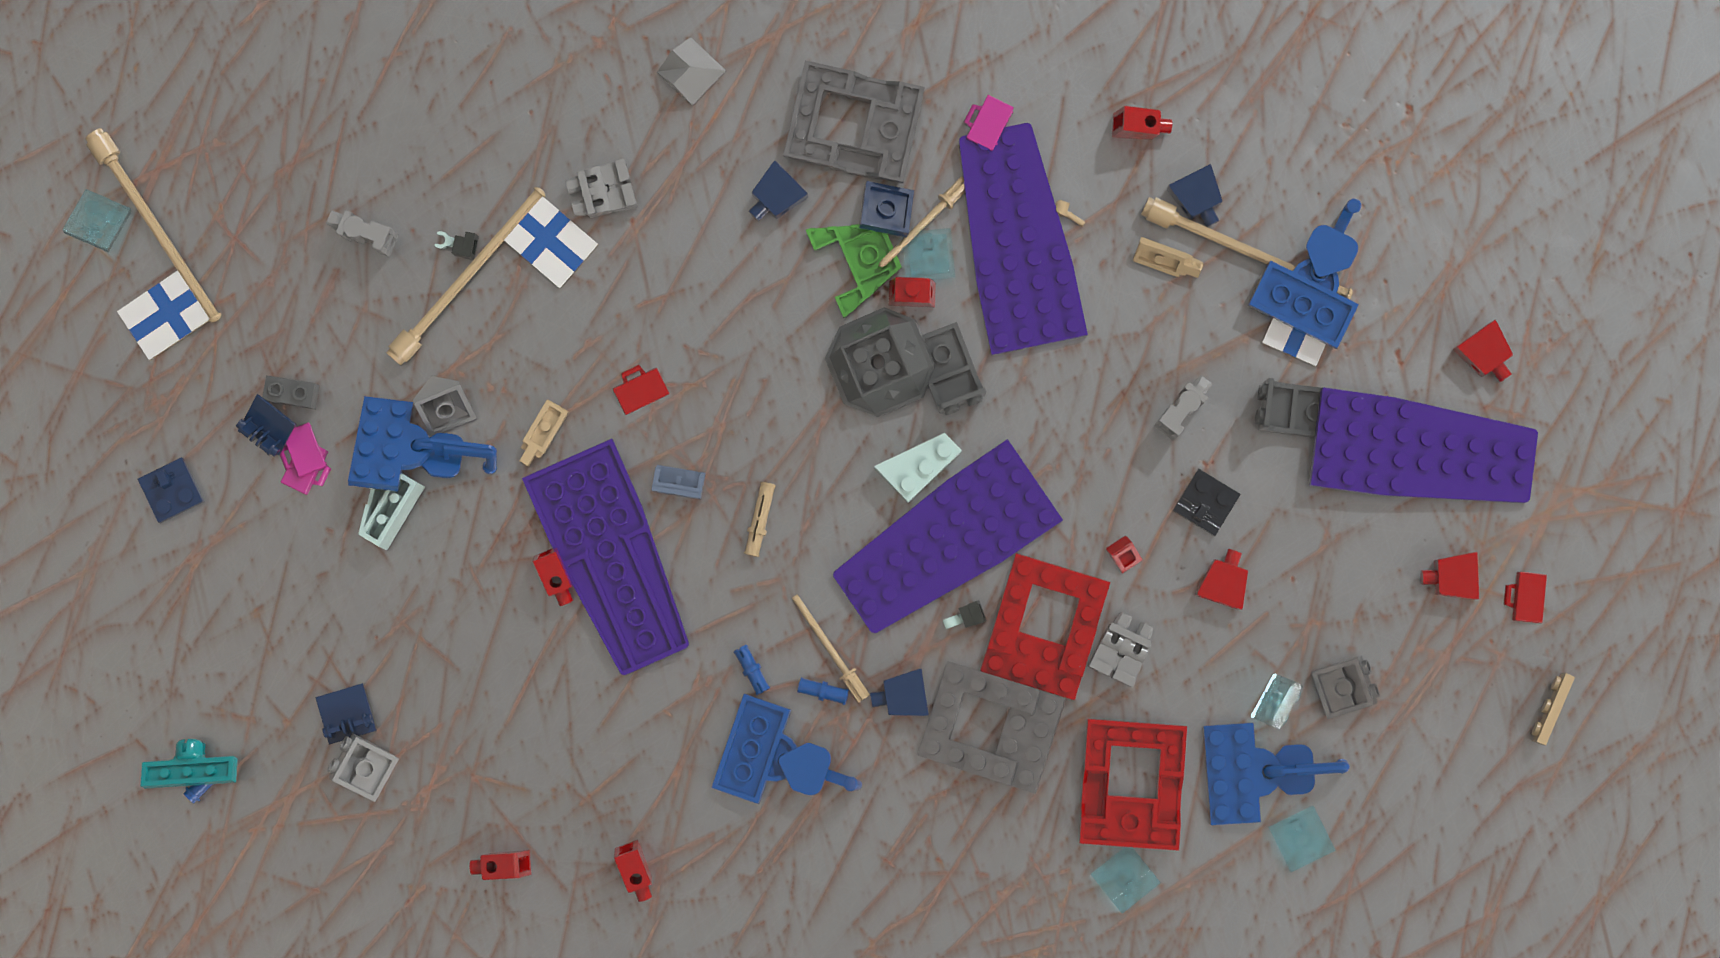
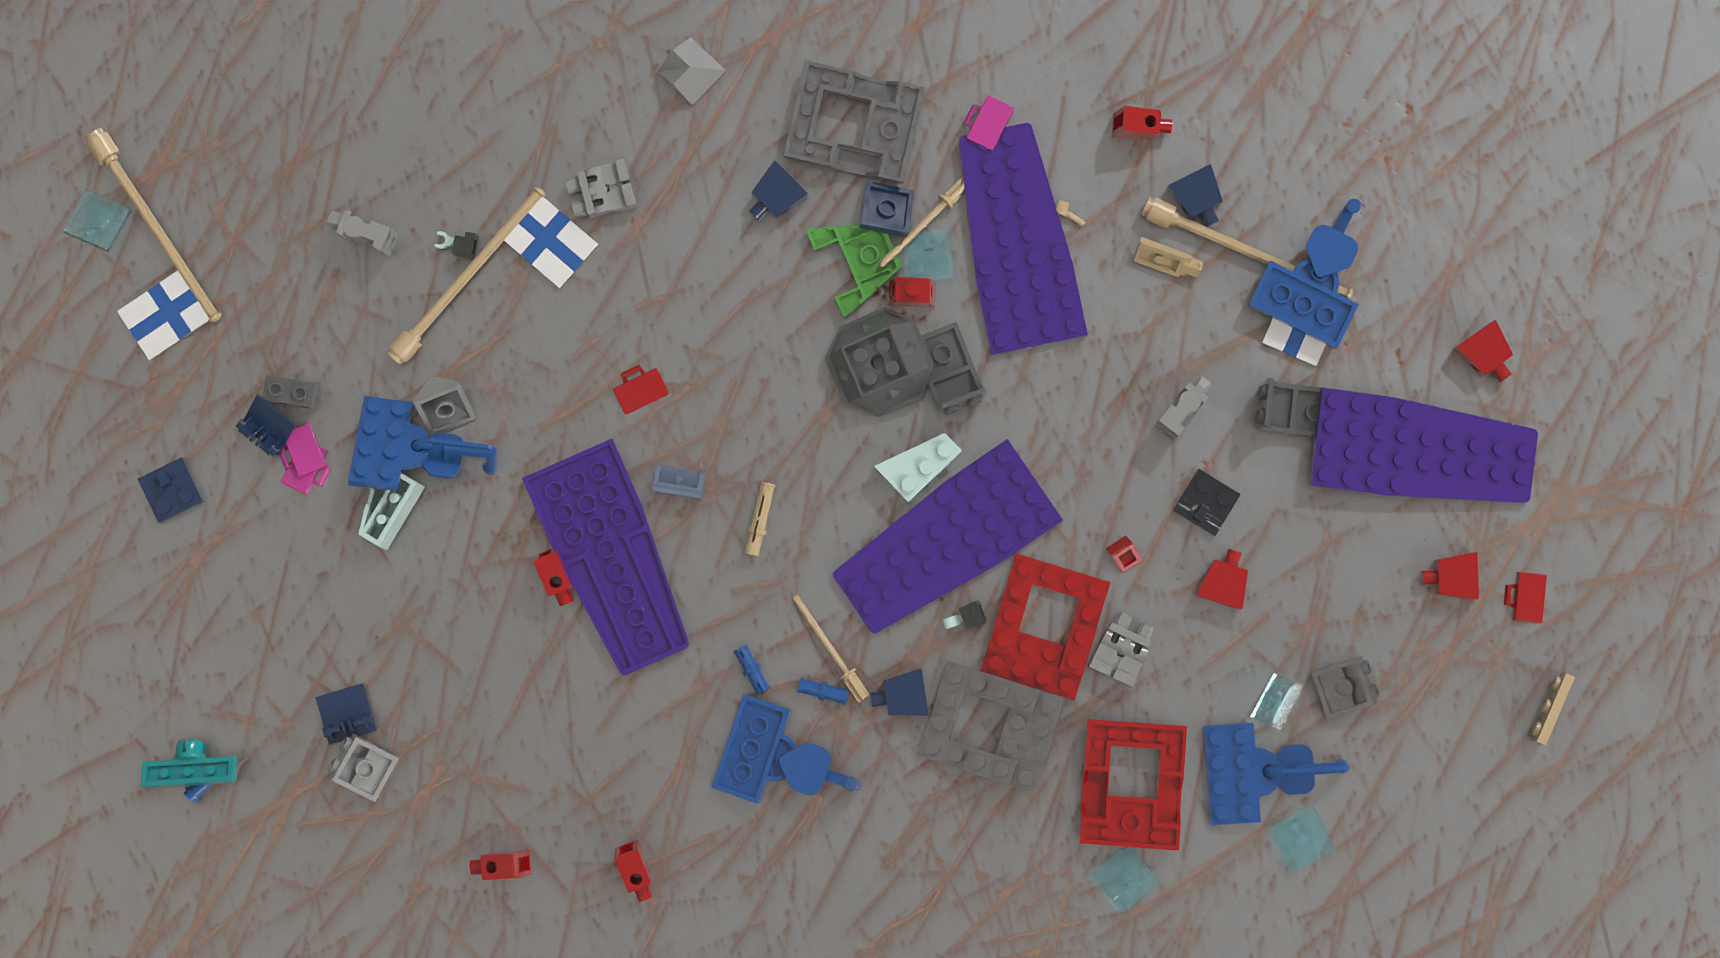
tan hinge [519,399,569,467] -> none

